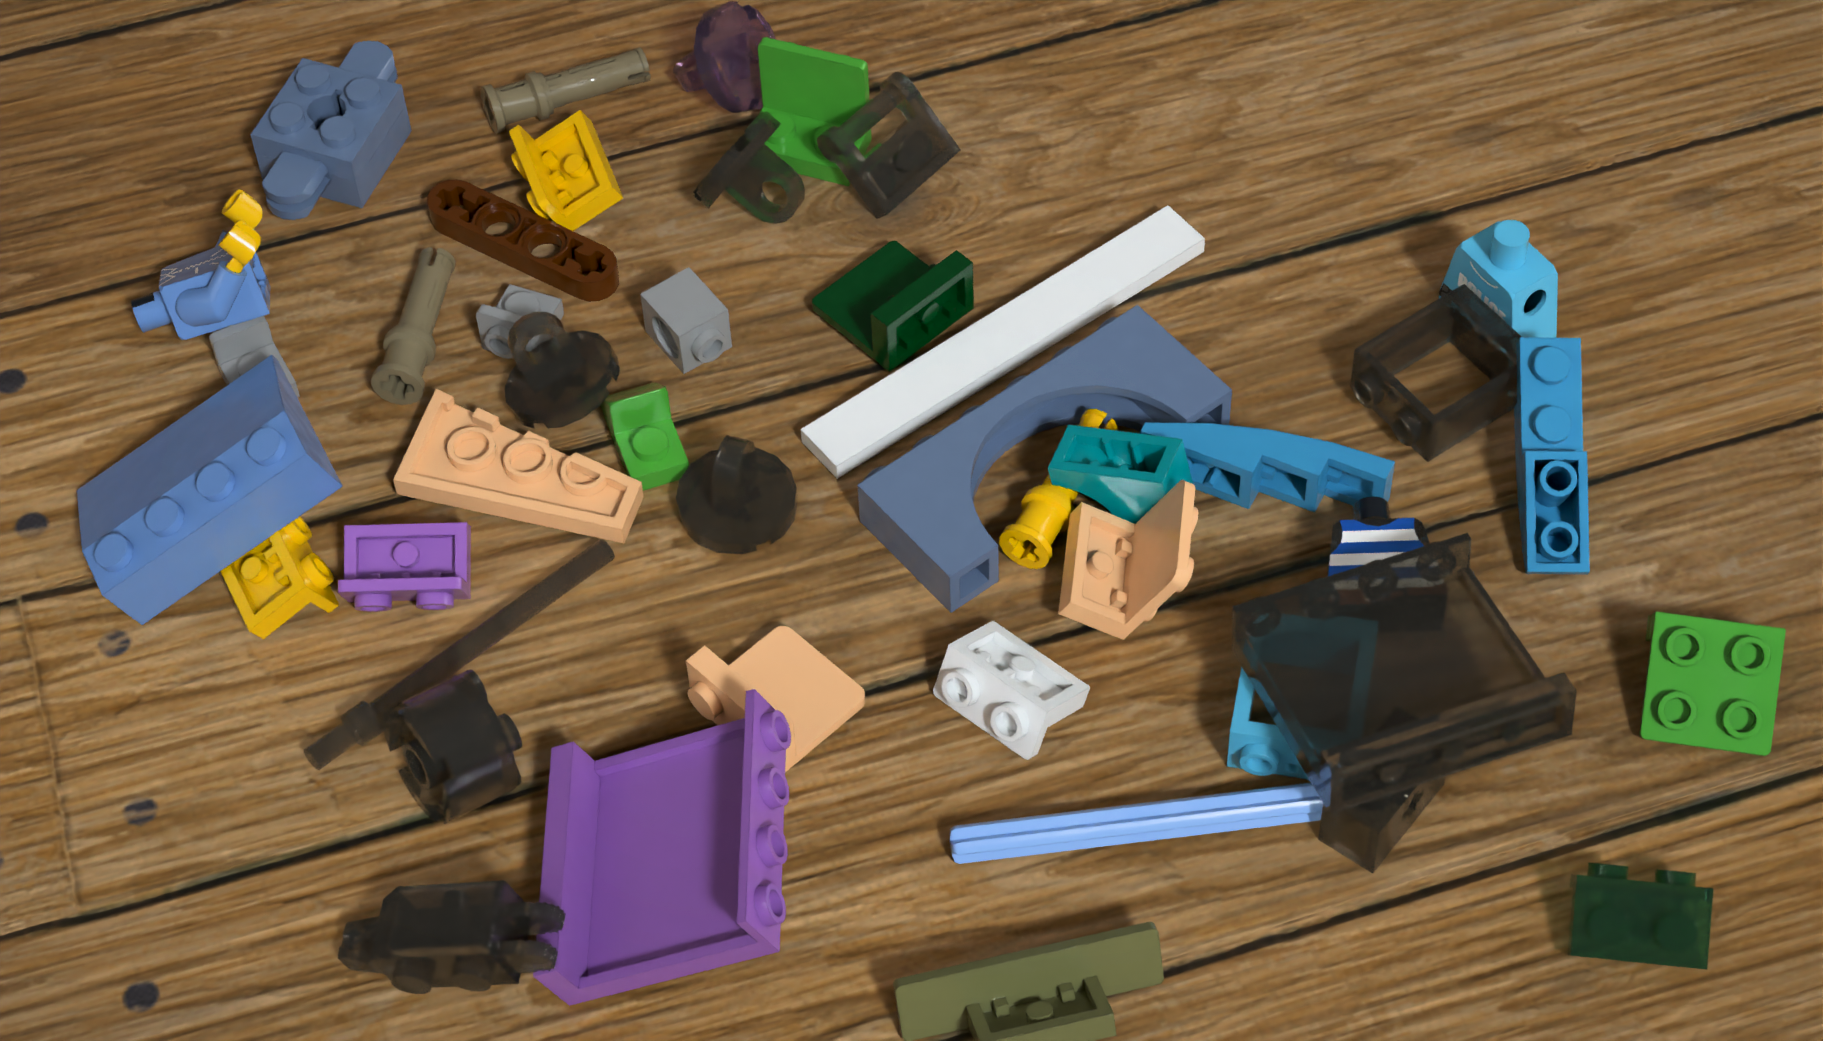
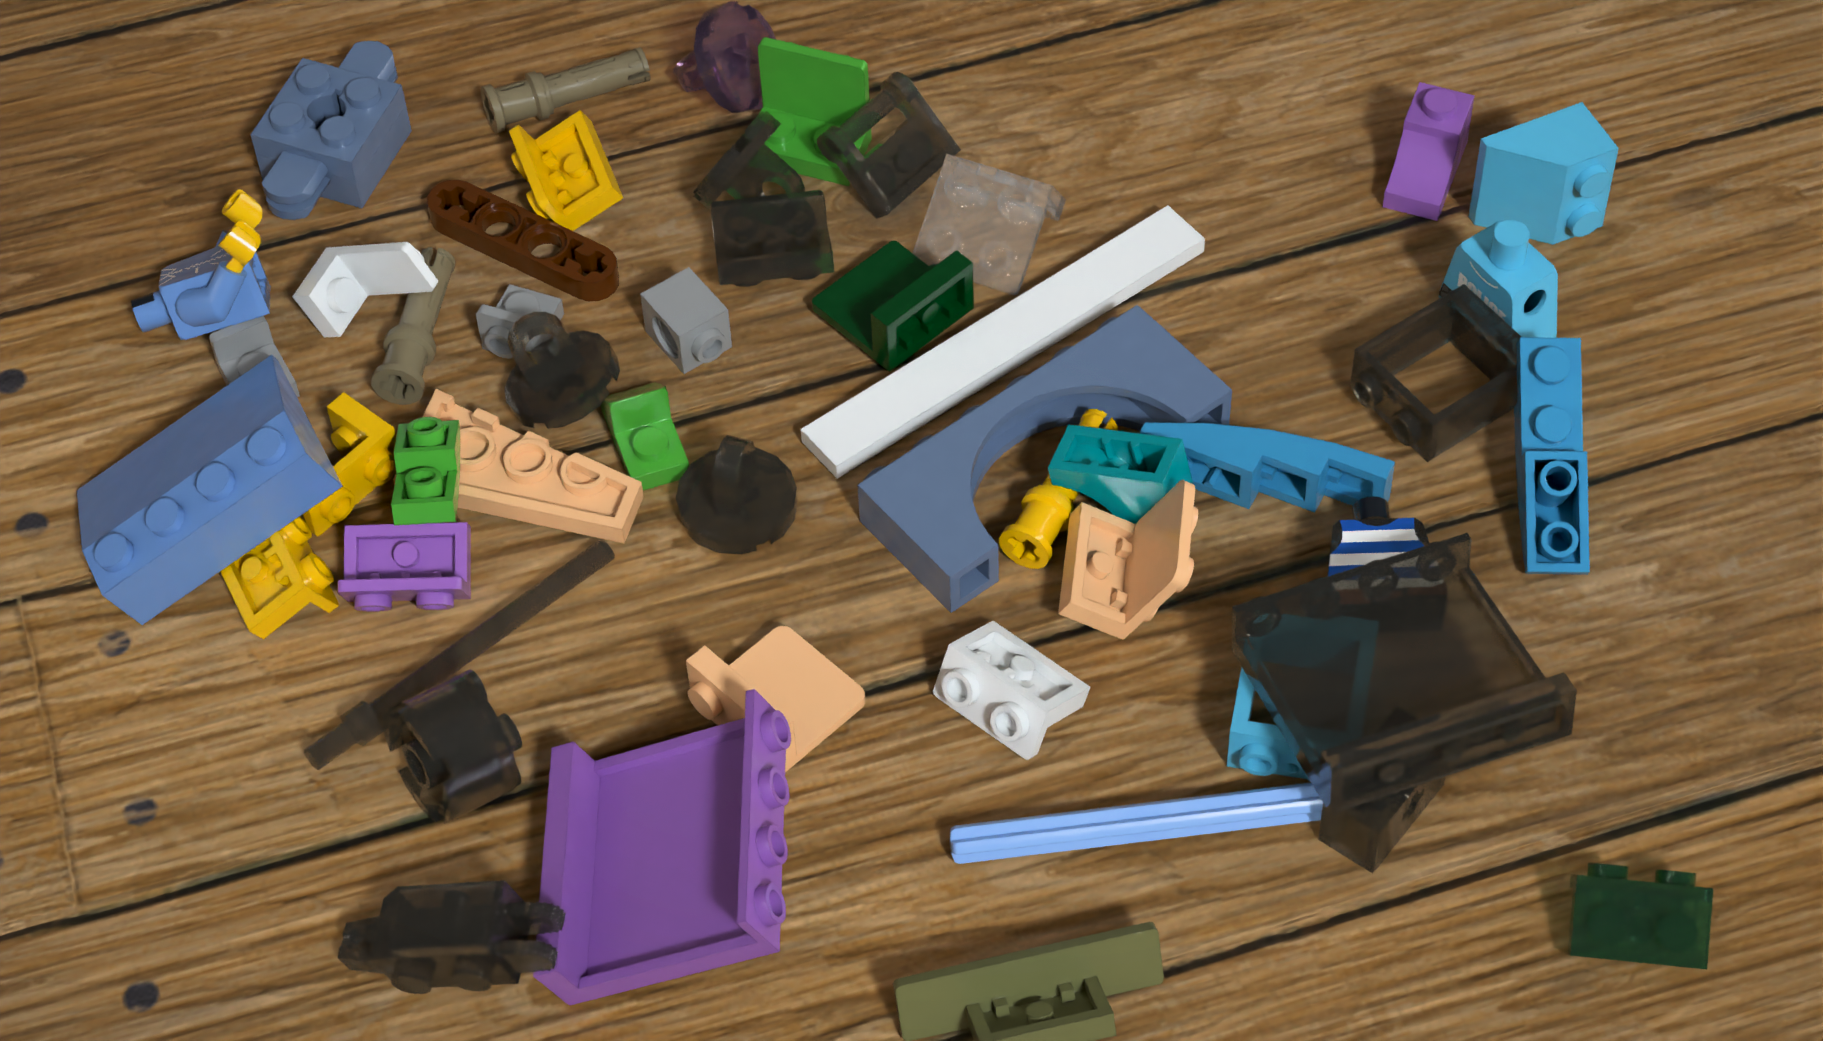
bright green bracket [1639,611,1786,756] -> none
none -> white bracket [292,242,438,338]
none -> yellow bracket [303,392,396,537]
none -> bright green slope [391,417,460,526]
none -> clear smoke bracket [710,190,834,287]
none -> clear bracket [913,154,1066,295]
none -> medium lavender arch [1383,82,1475,221]
none -> medium azure slope [1468,102,1619,245]

